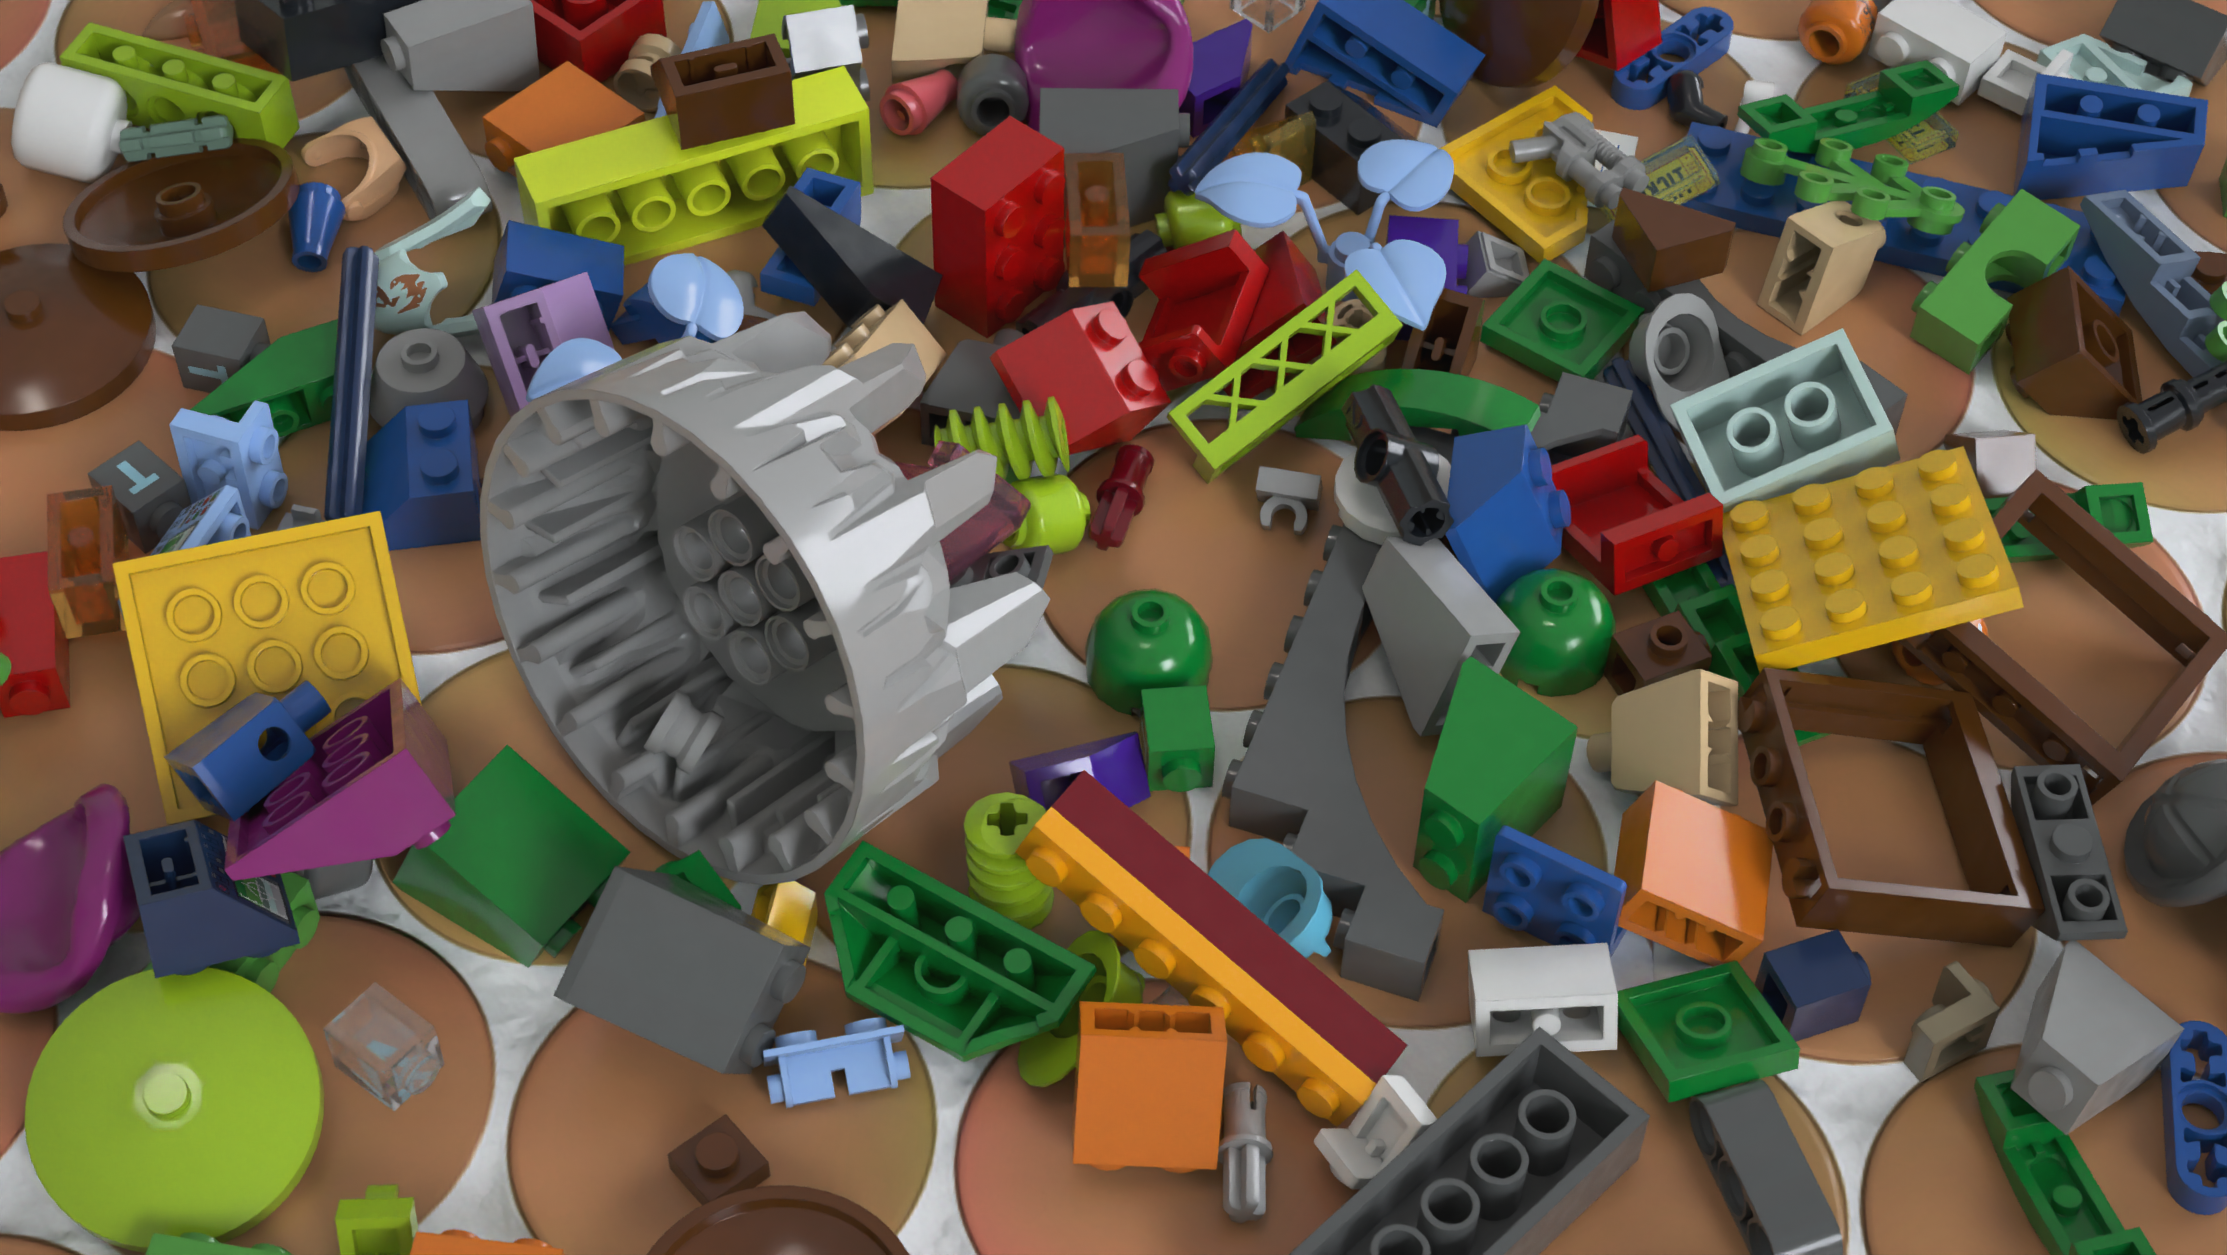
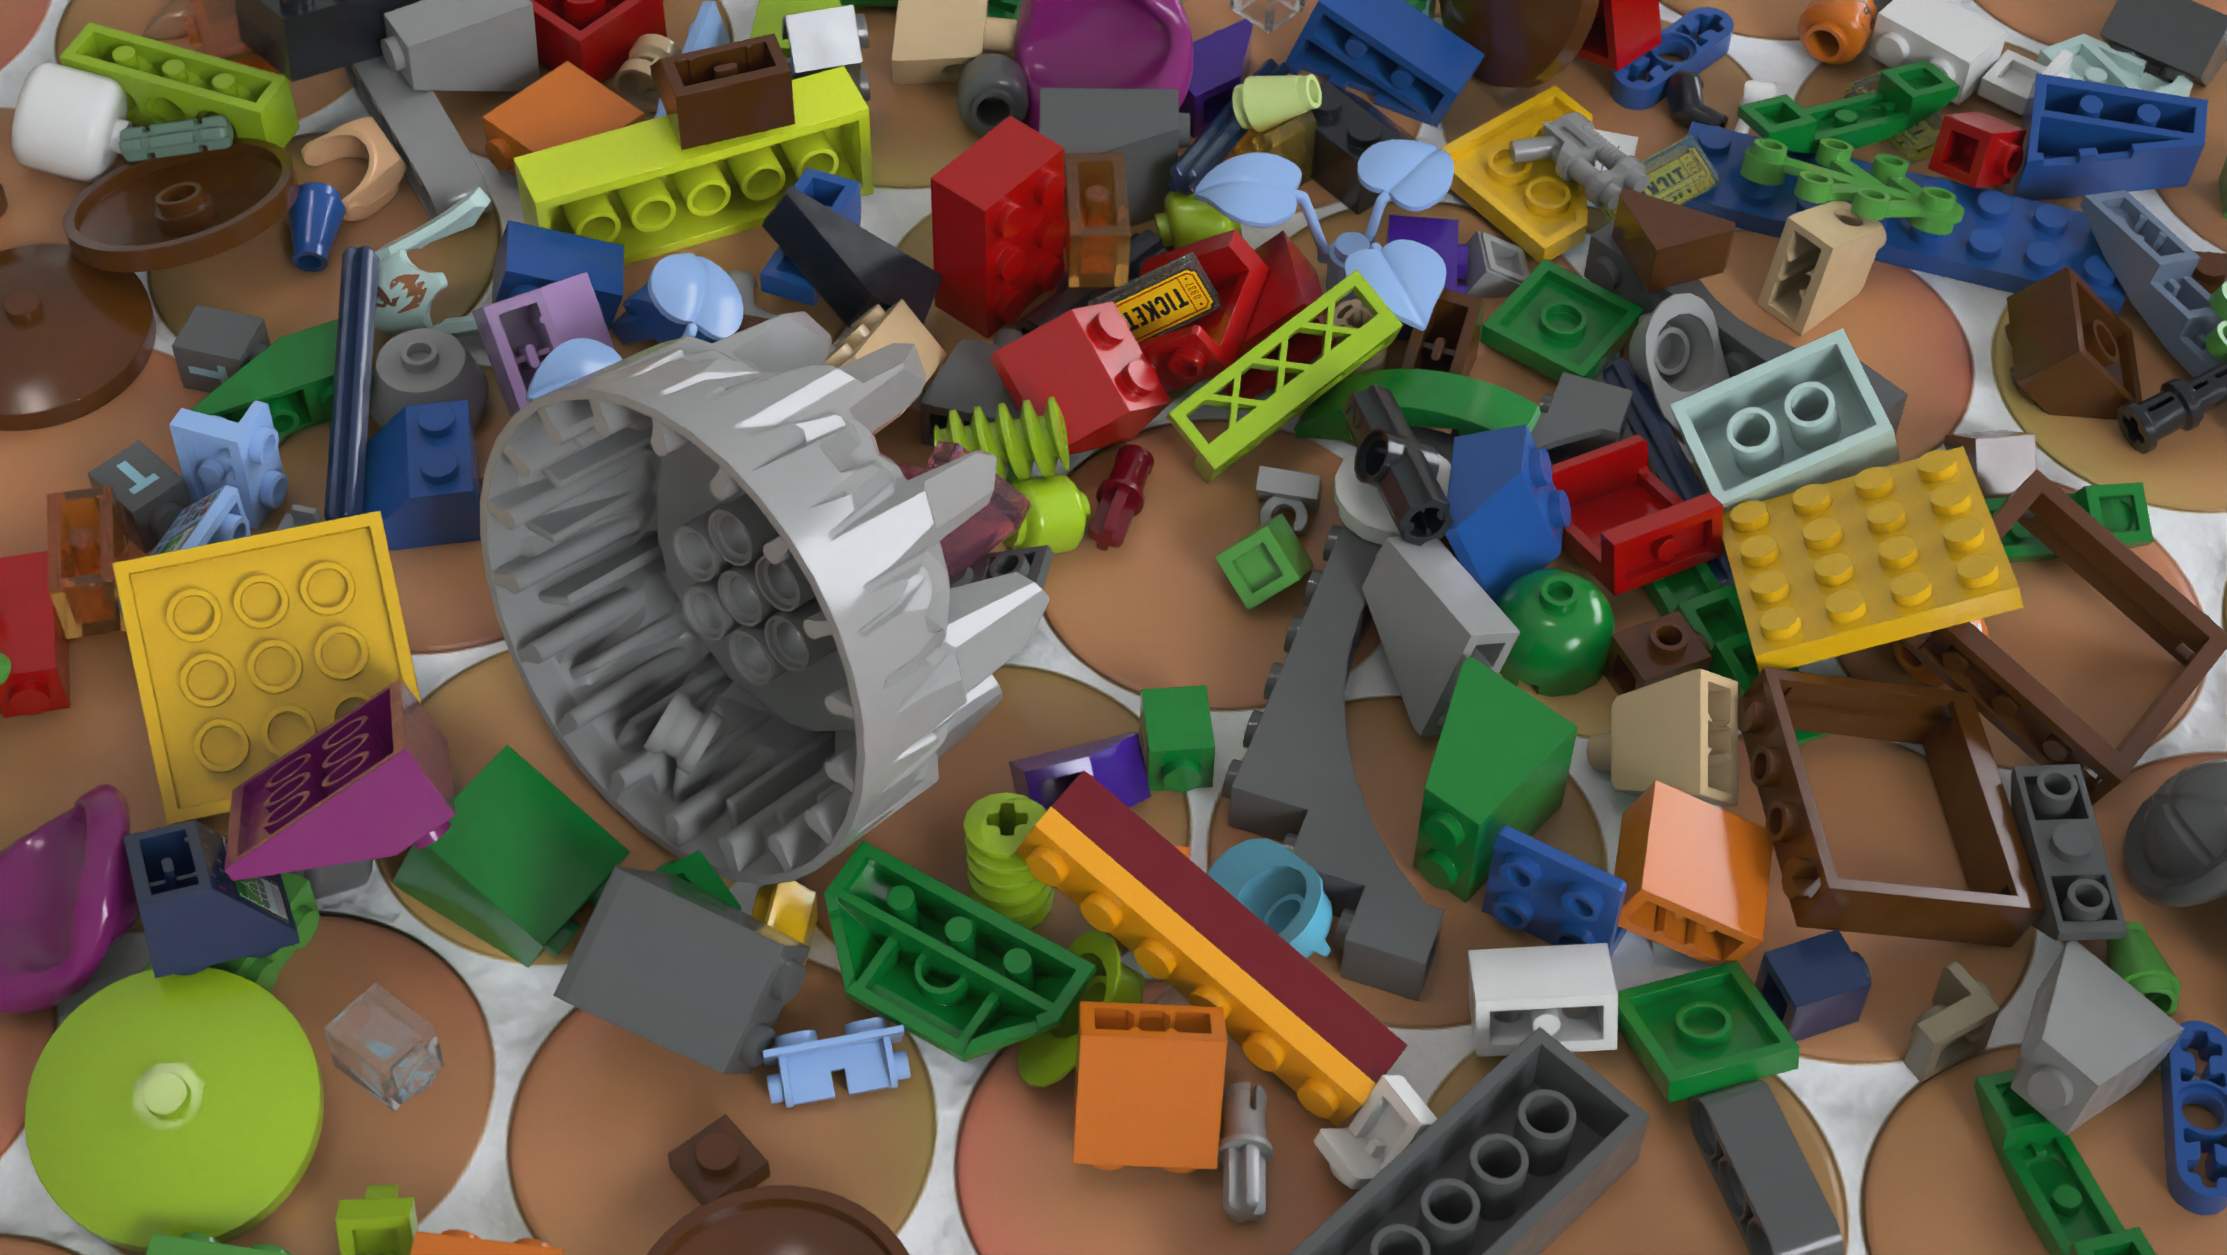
blue torso [164,681,331,821] -> none
coral cone [879,69,958,136] -> none
green cylinder [1085,589,1213,715] -> none
bright green arch [1910,188,2081,375] -> none
none -> tile [1088,252,1221,343]
none -> bright green panel [1215,513,1314,610]
none -> yellowish green cone [1232,74,1322,132]
none -> red brick [1928,112,2027,188]
none -> bright green cone [2105,921,2181,1016]

